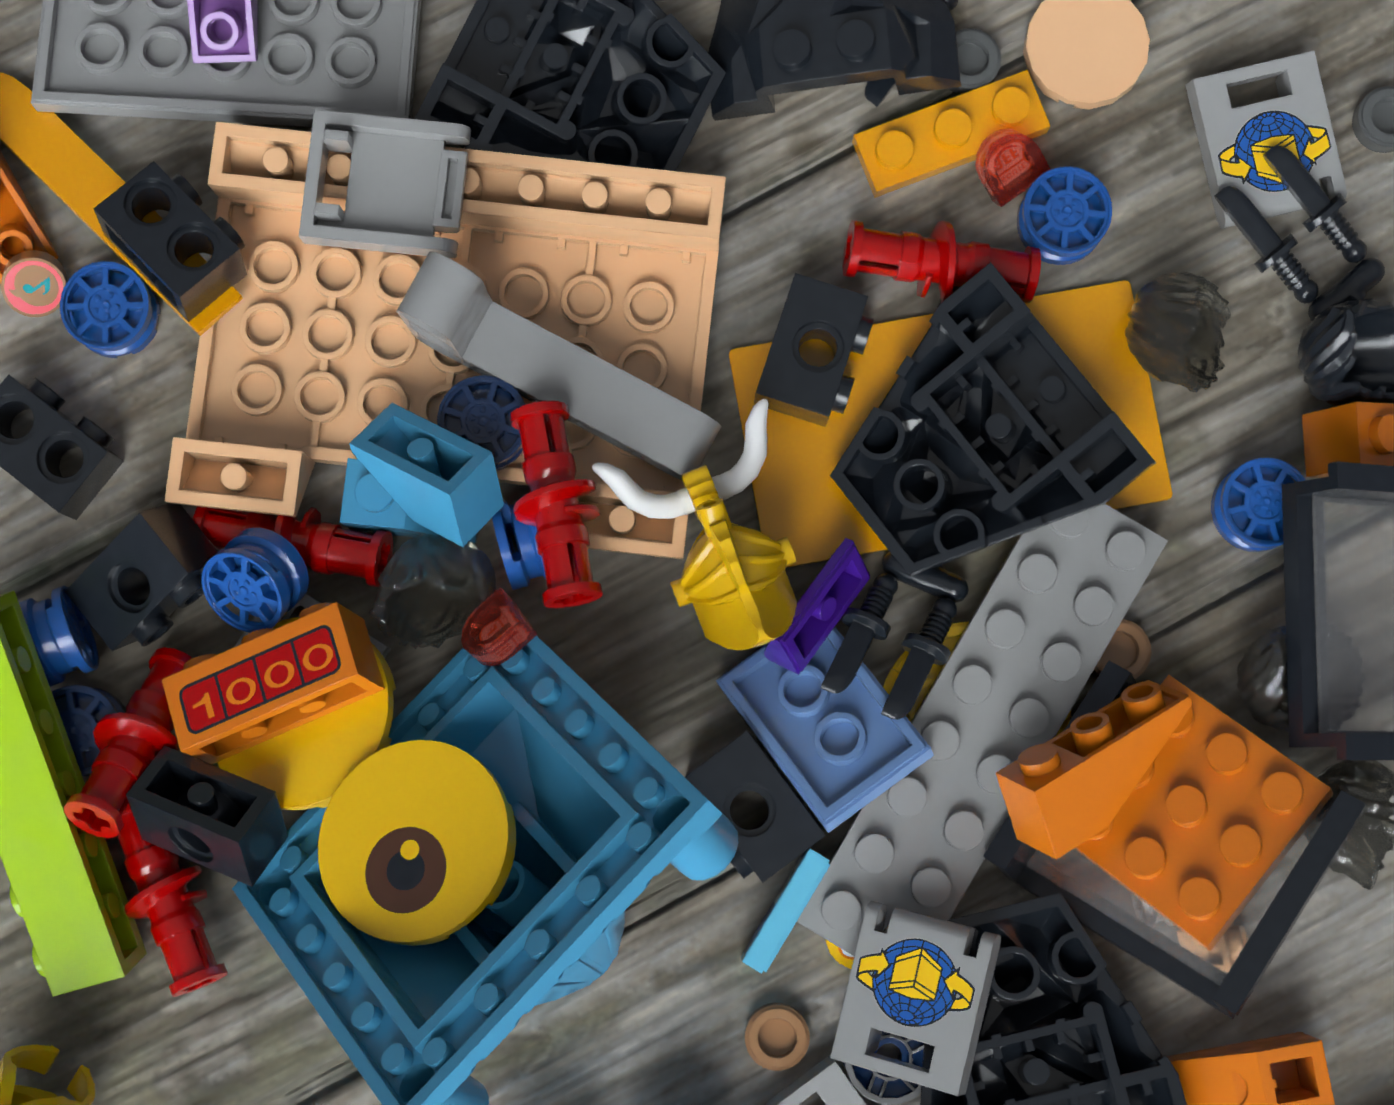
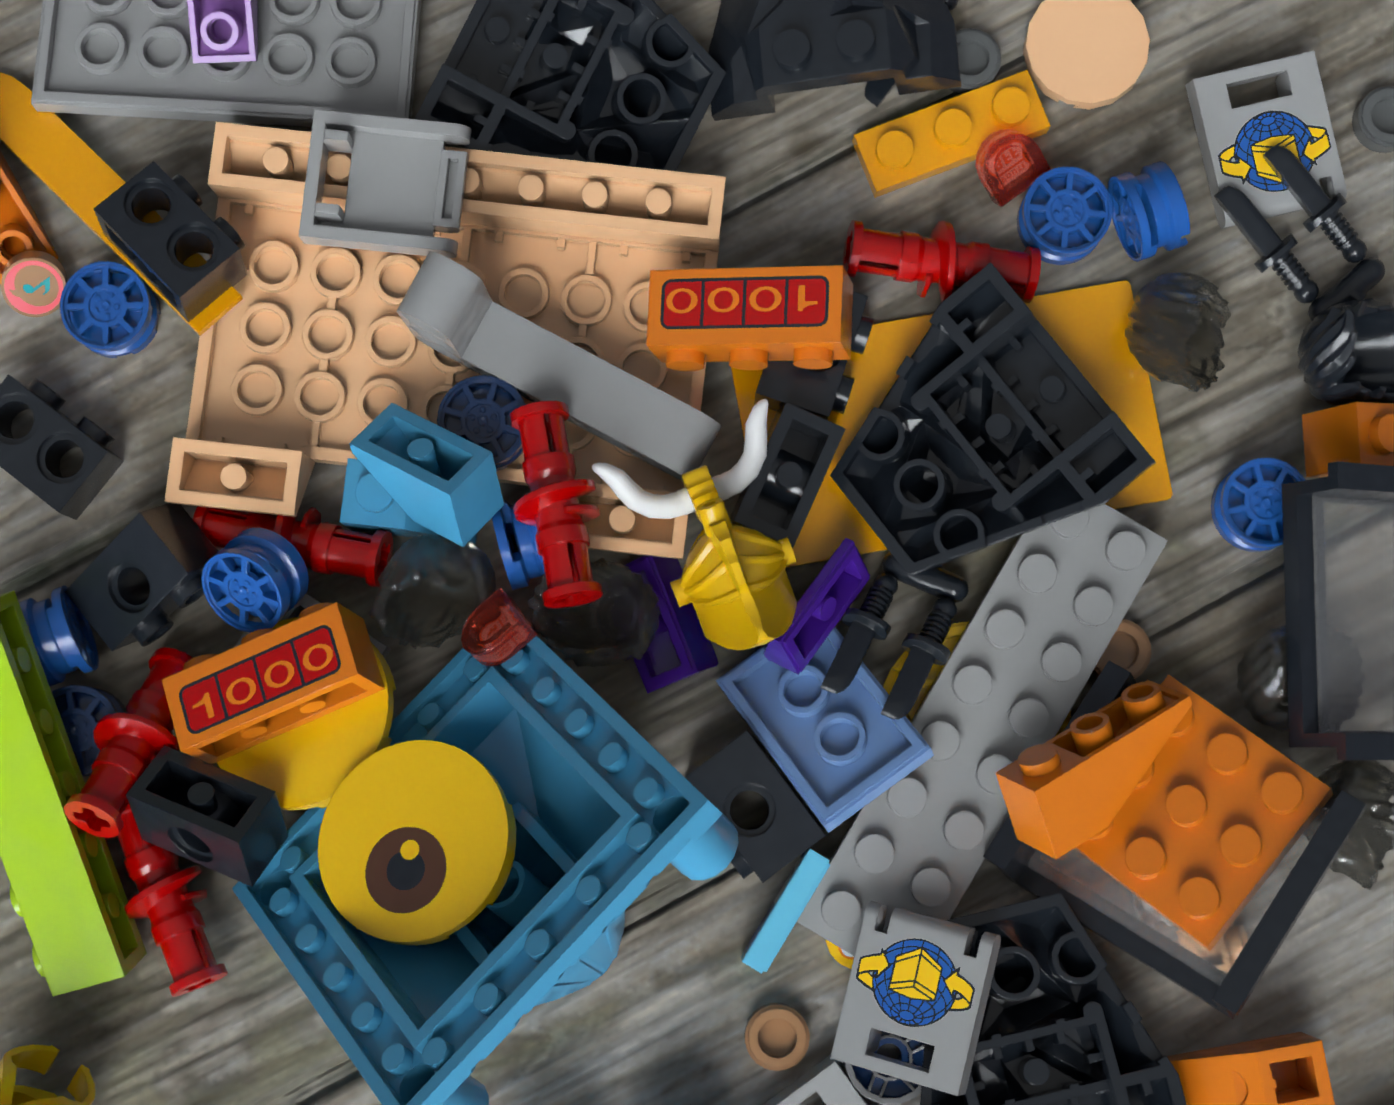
none -> clear smoke hair [527,557,661,667]
none -> dark purple slope [601,555,718,694]
none -> orange brick [646,265,853,371]
none -> black brick [730,402,846,548]
none -> blue wheel [1107,161,1190,262]

